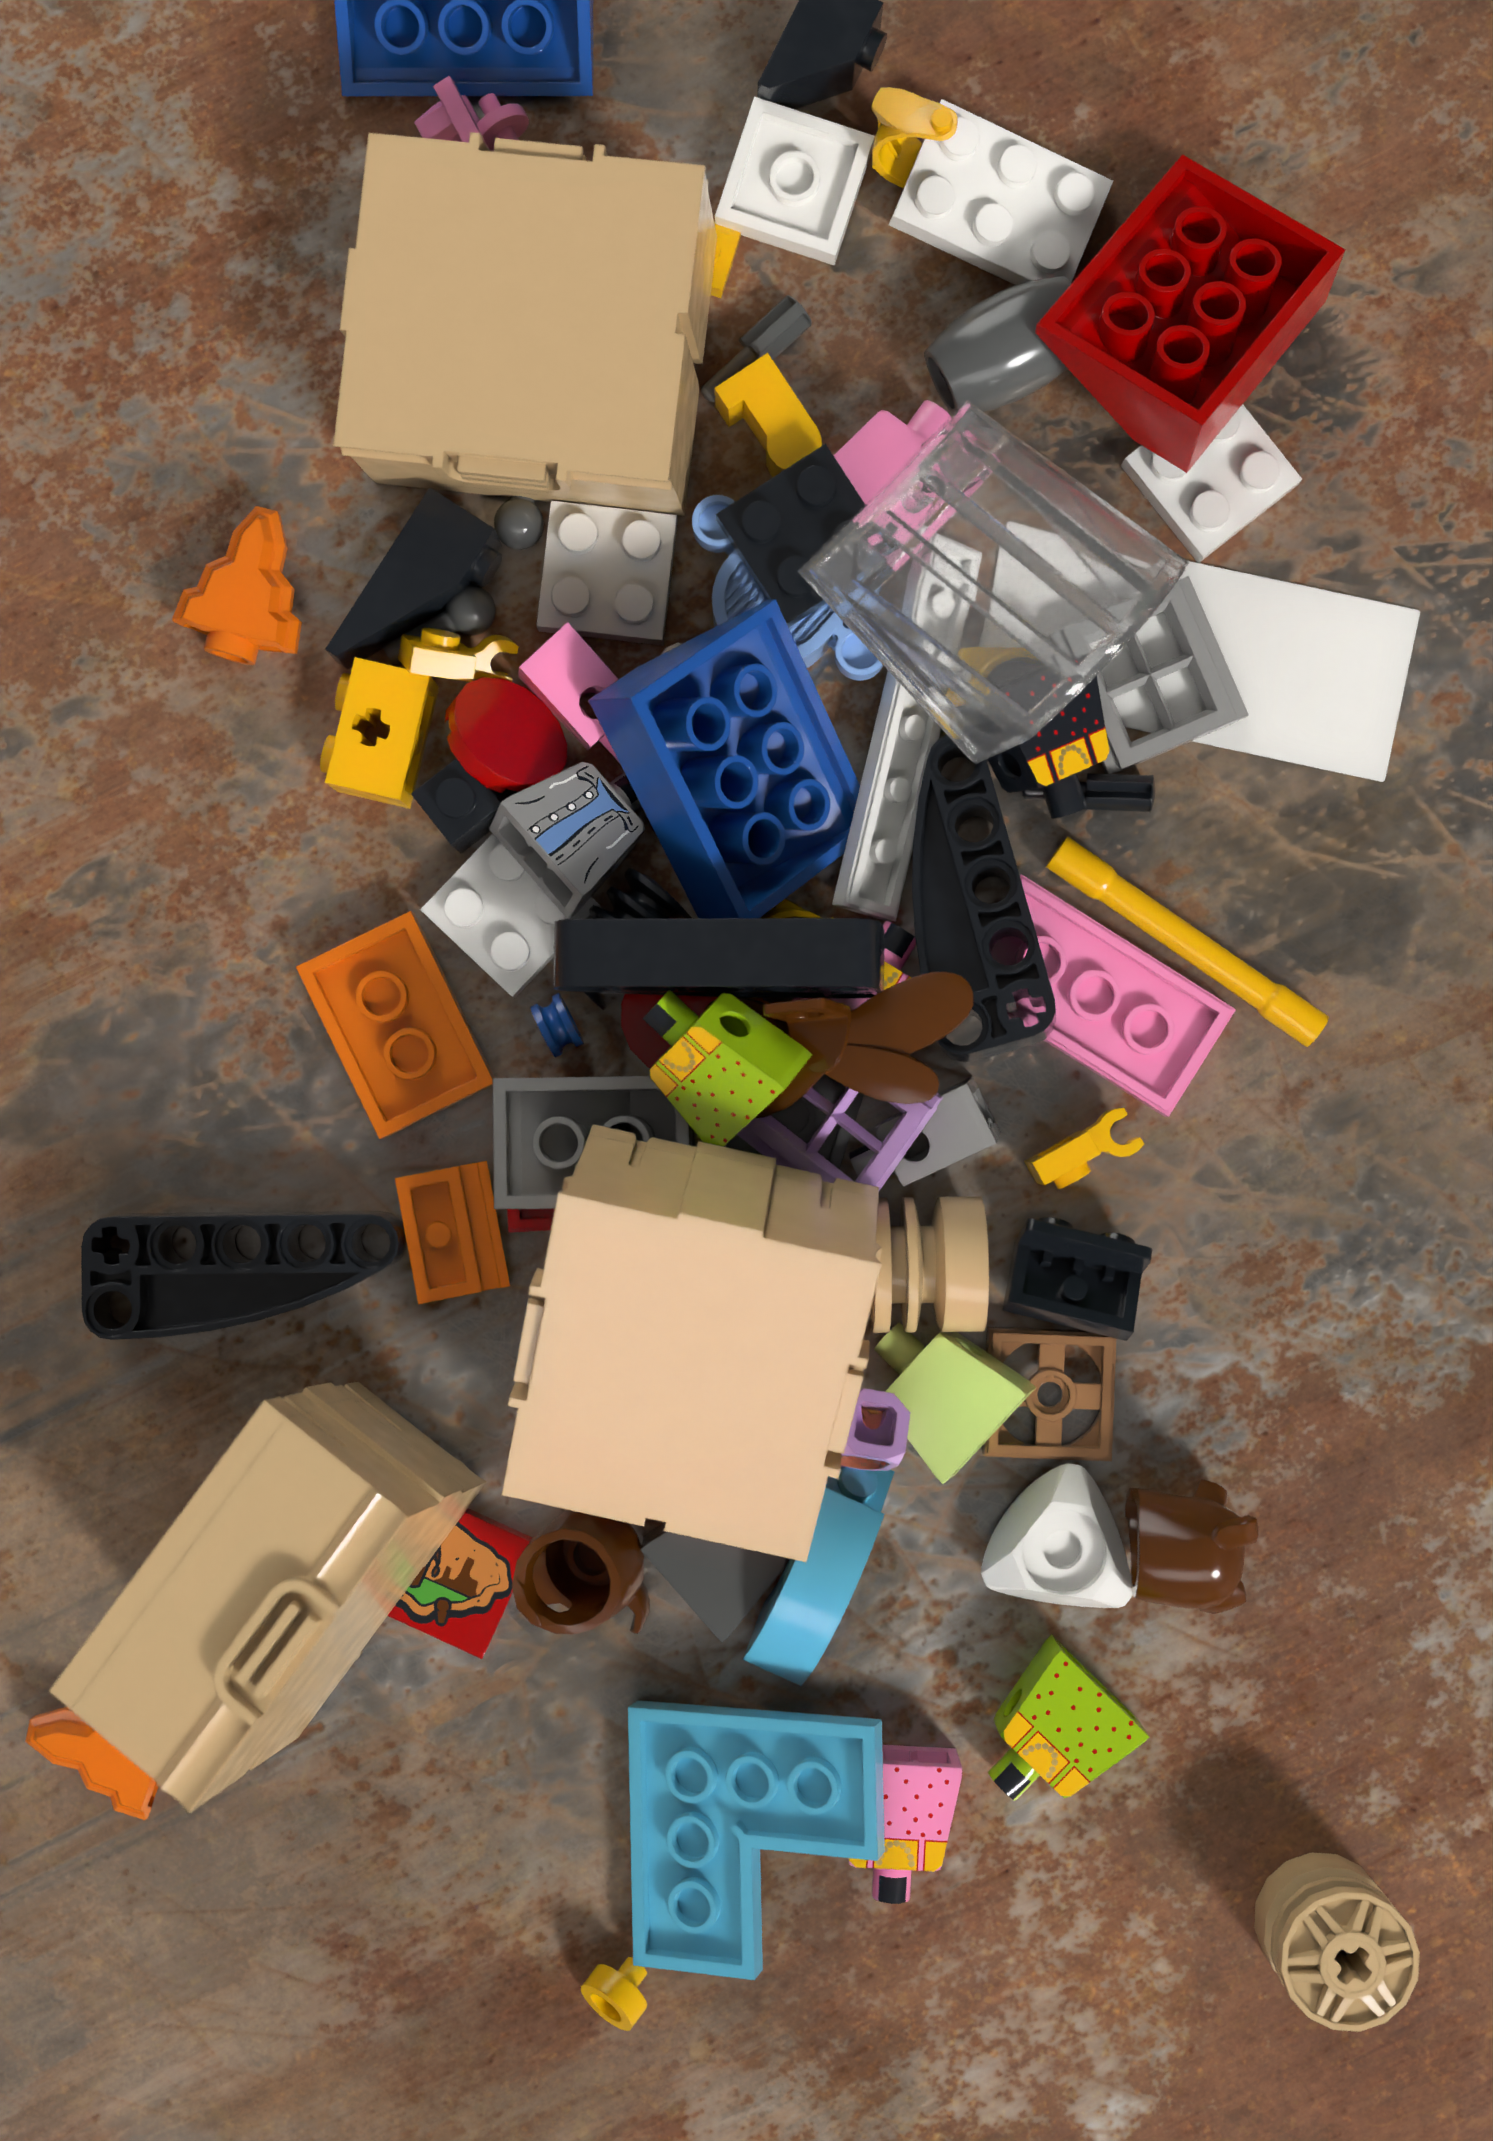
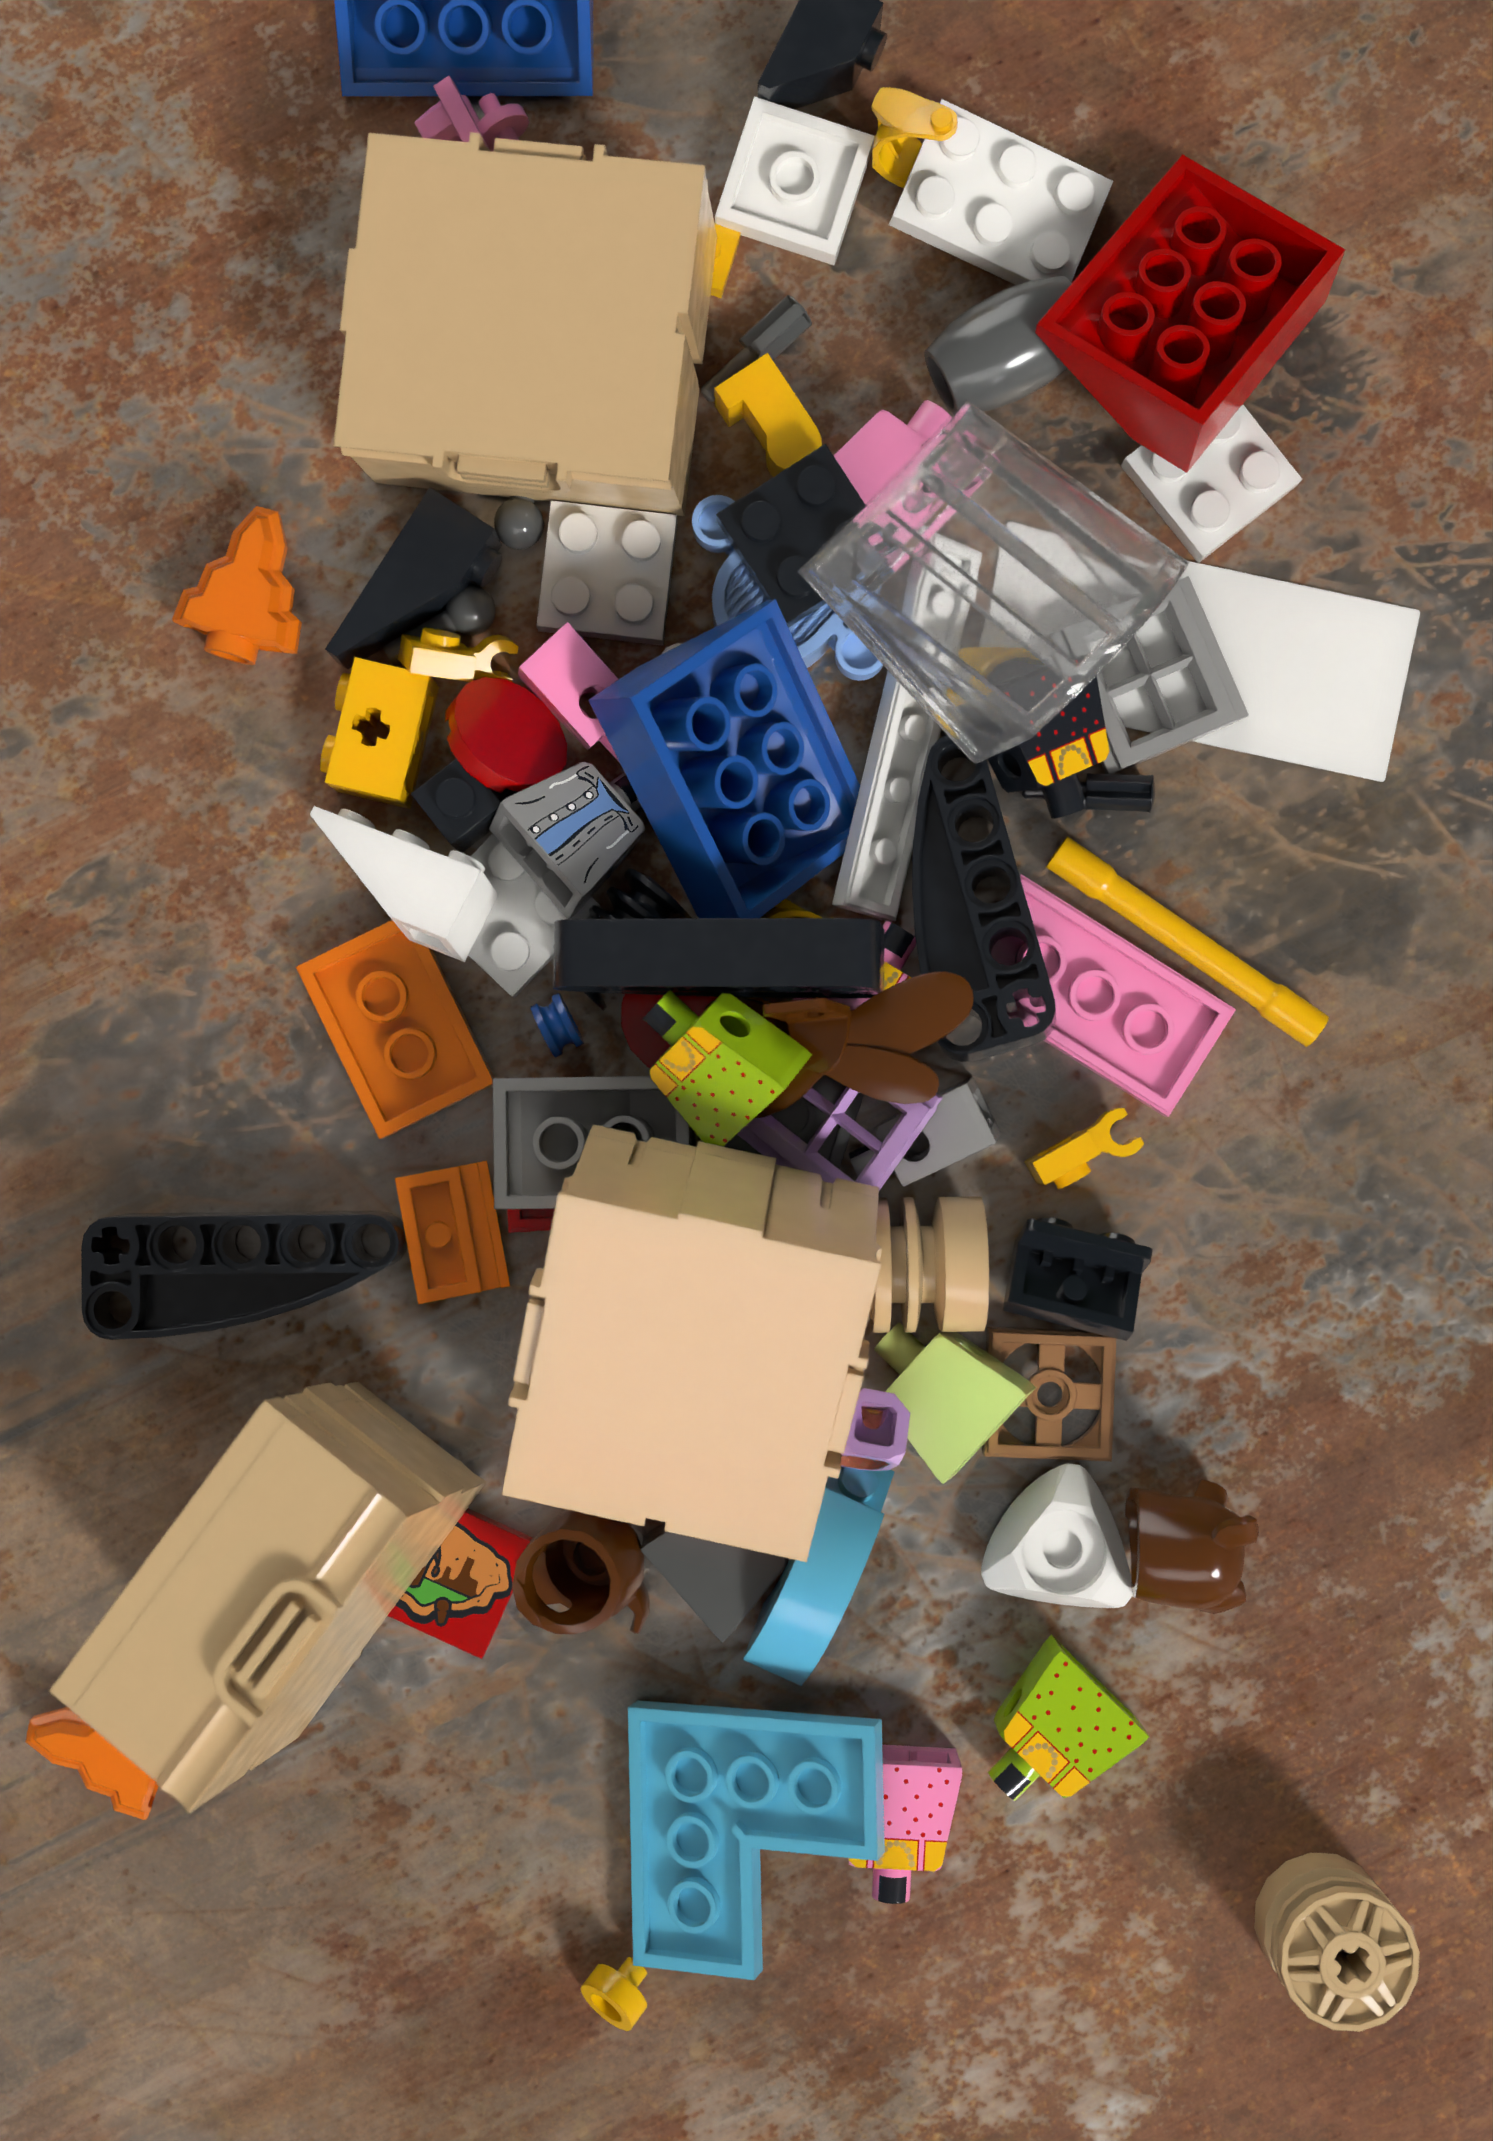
none -> white slope [310,806,498,962]

